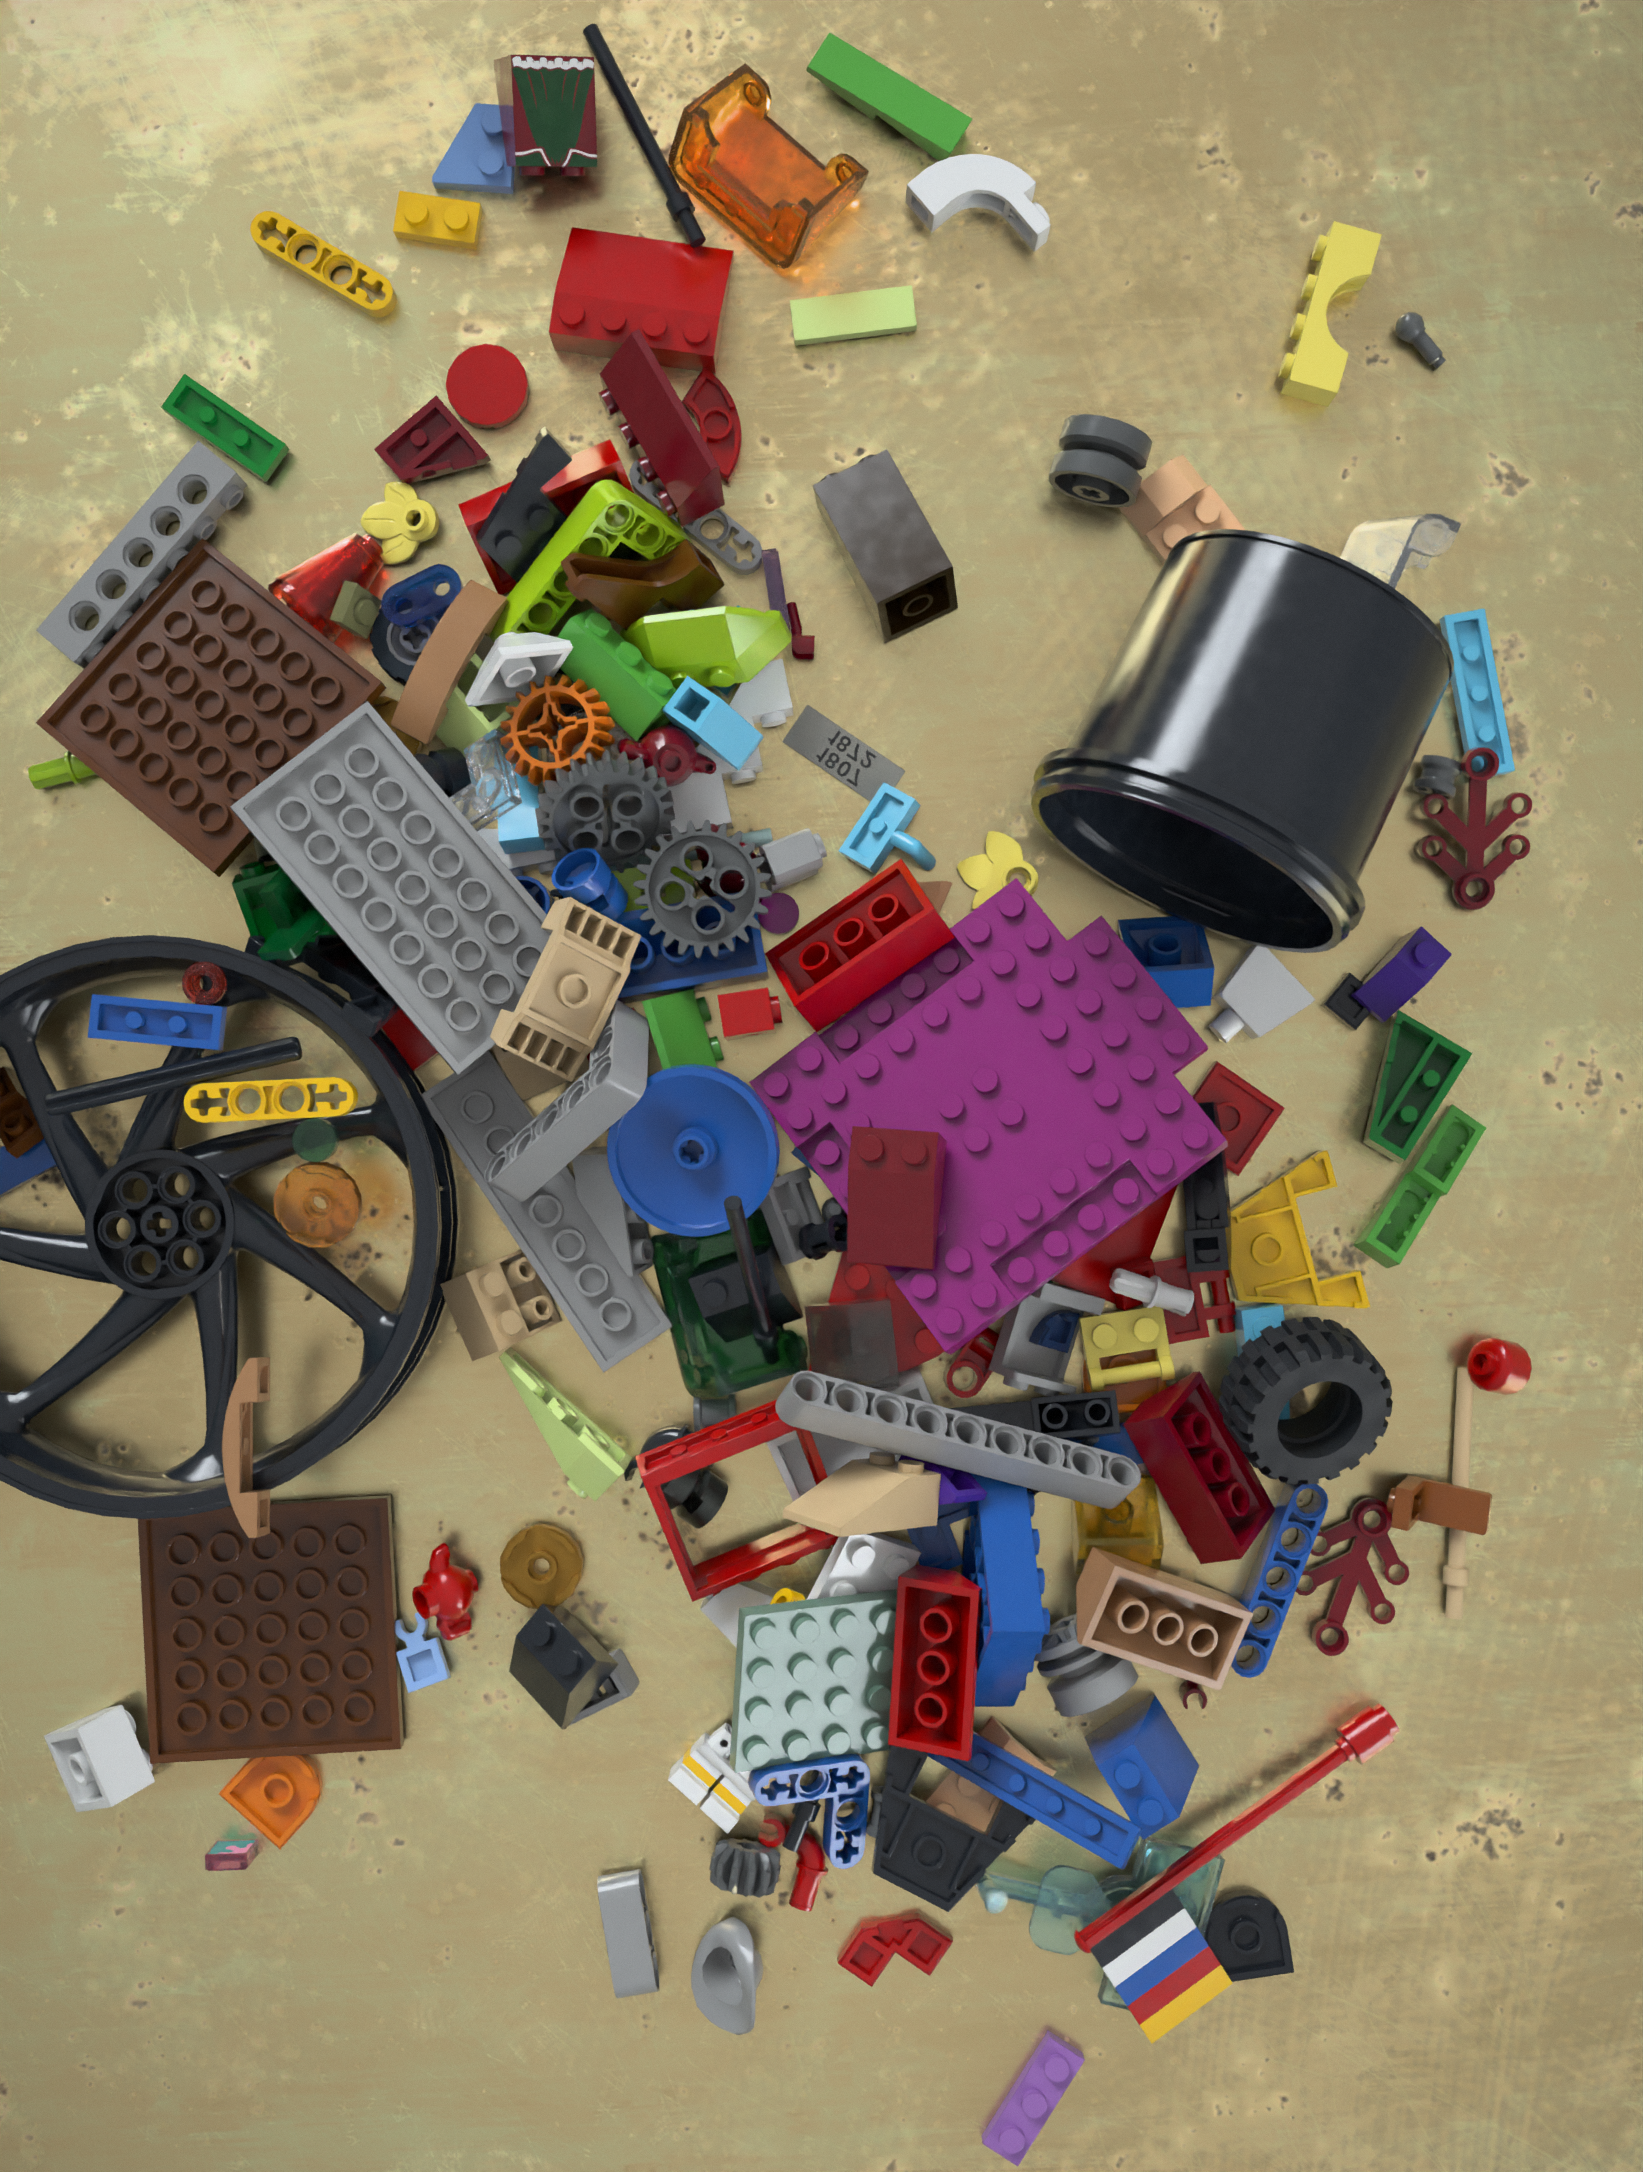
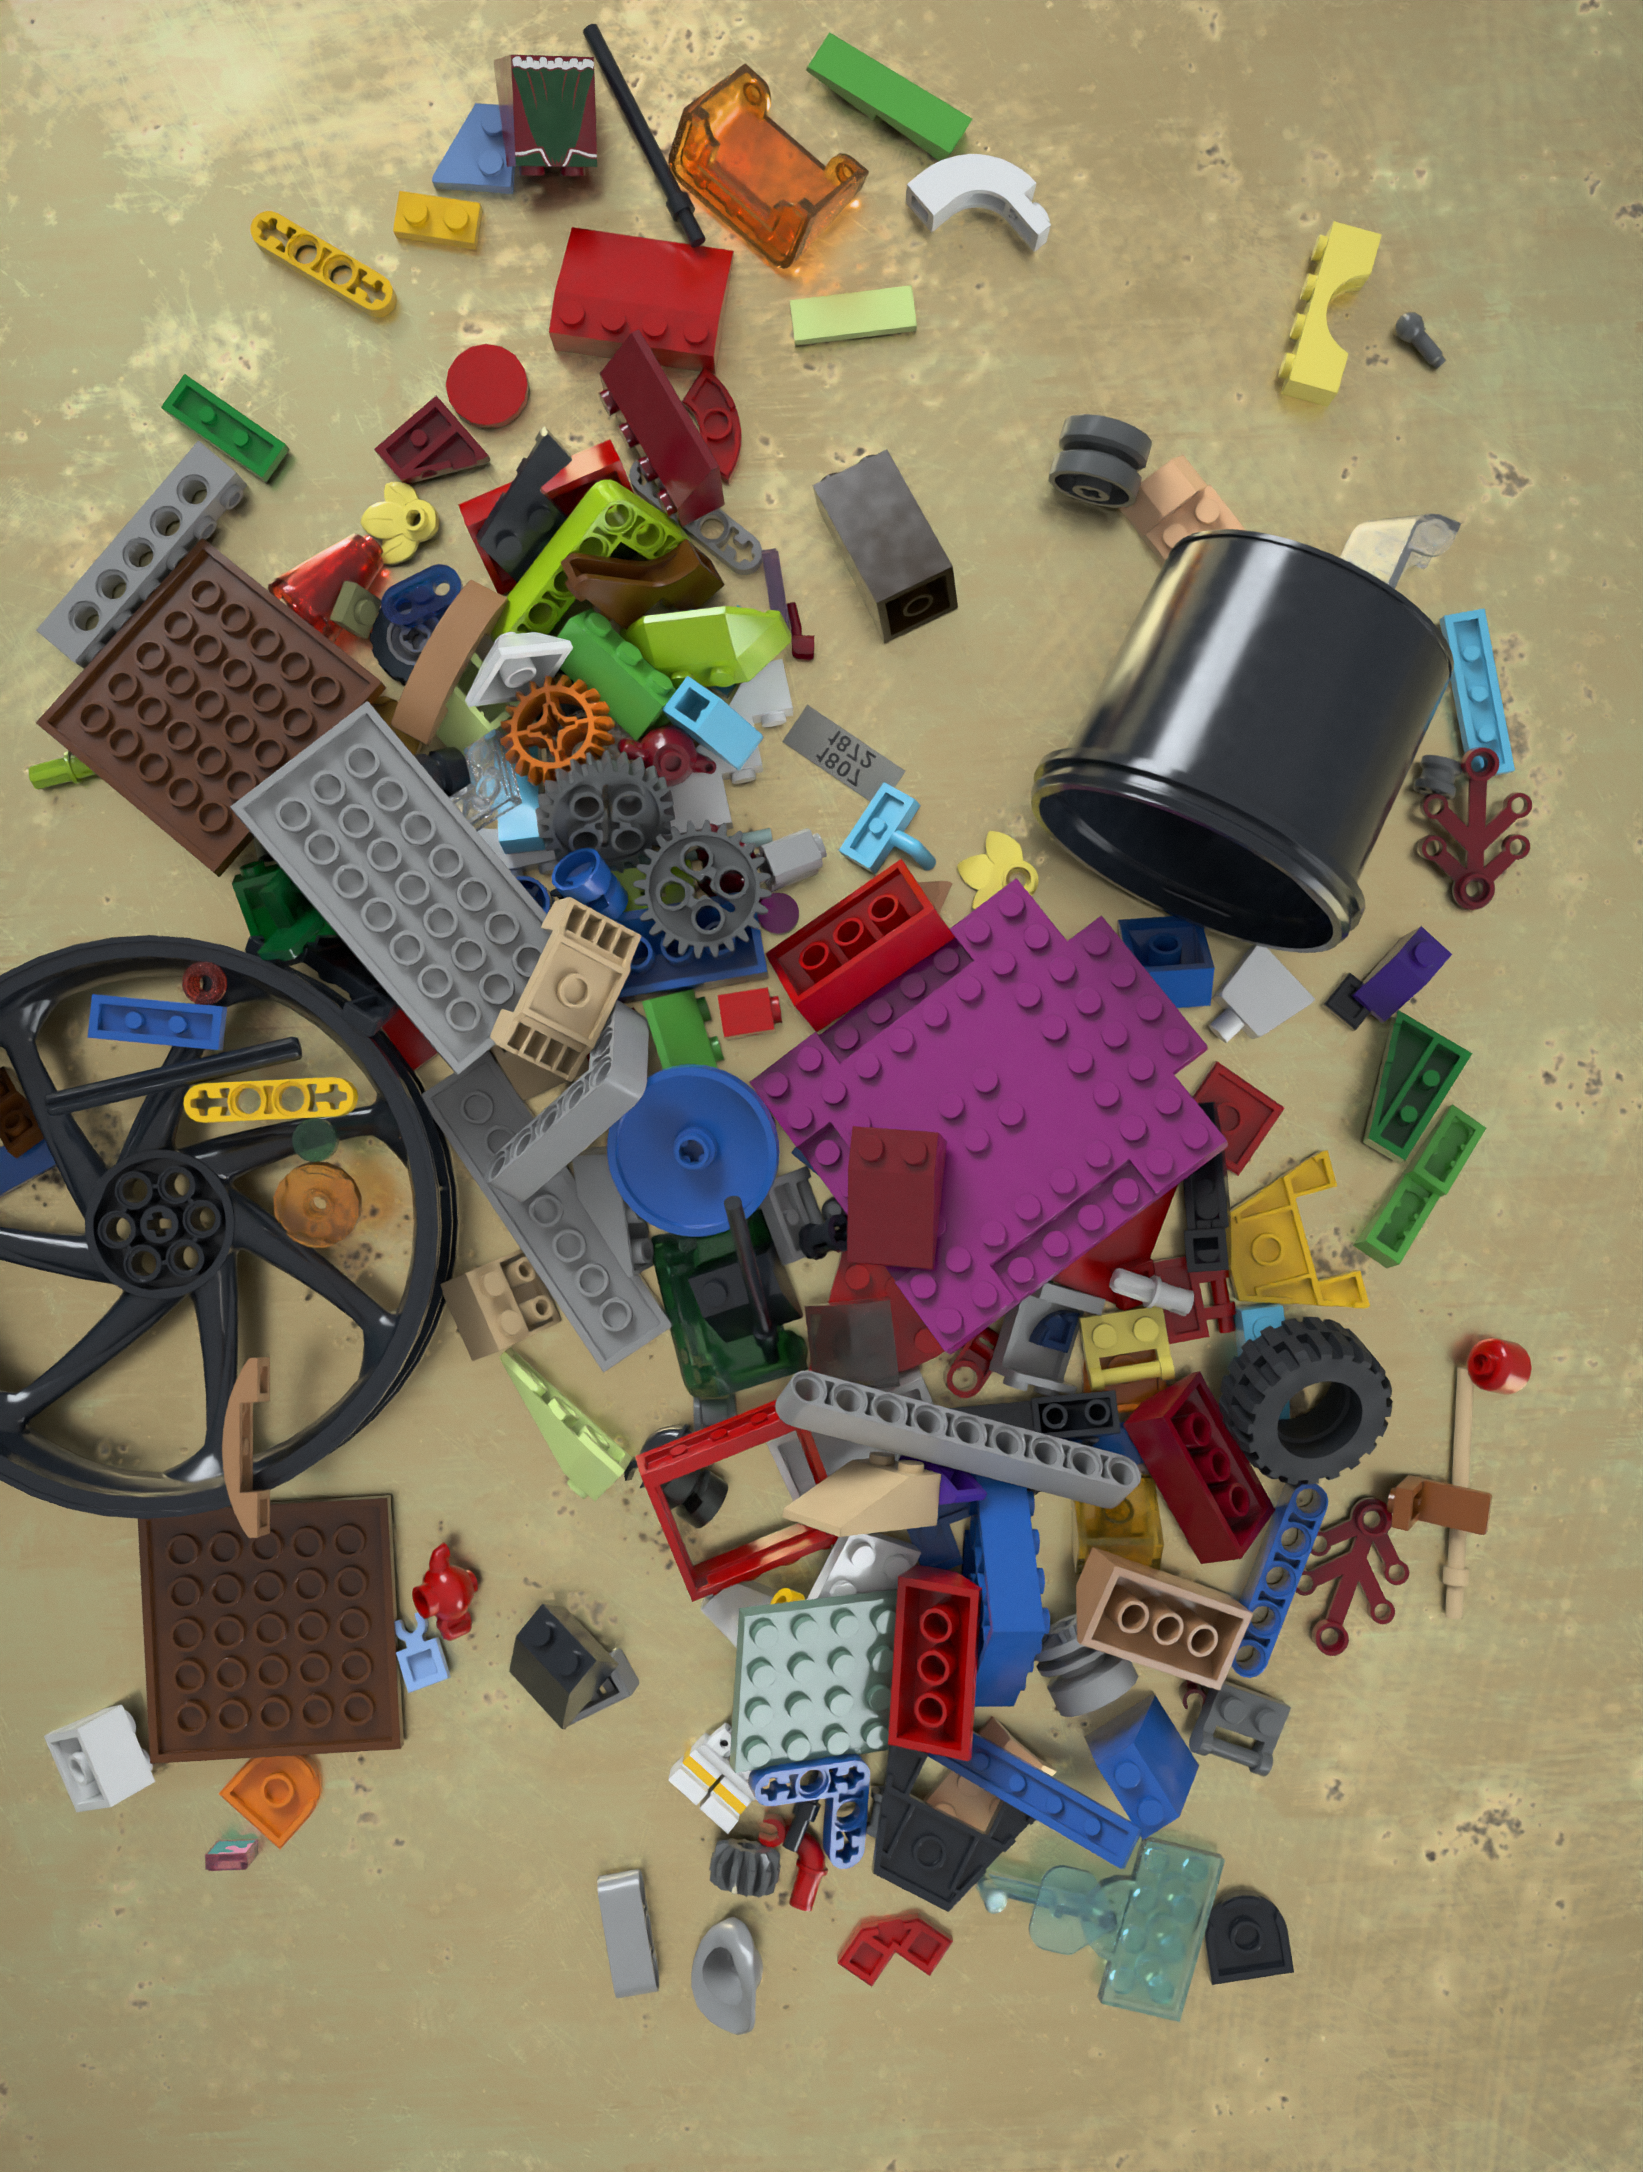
pearl gold plate [500,1524,583,1609] -> none
medium lavender plate [981,2031,1085,2166] -> none
flag [1074,1703,1400,2044] -> none
none -> dark grey plate [1189,1681,1291,1777]

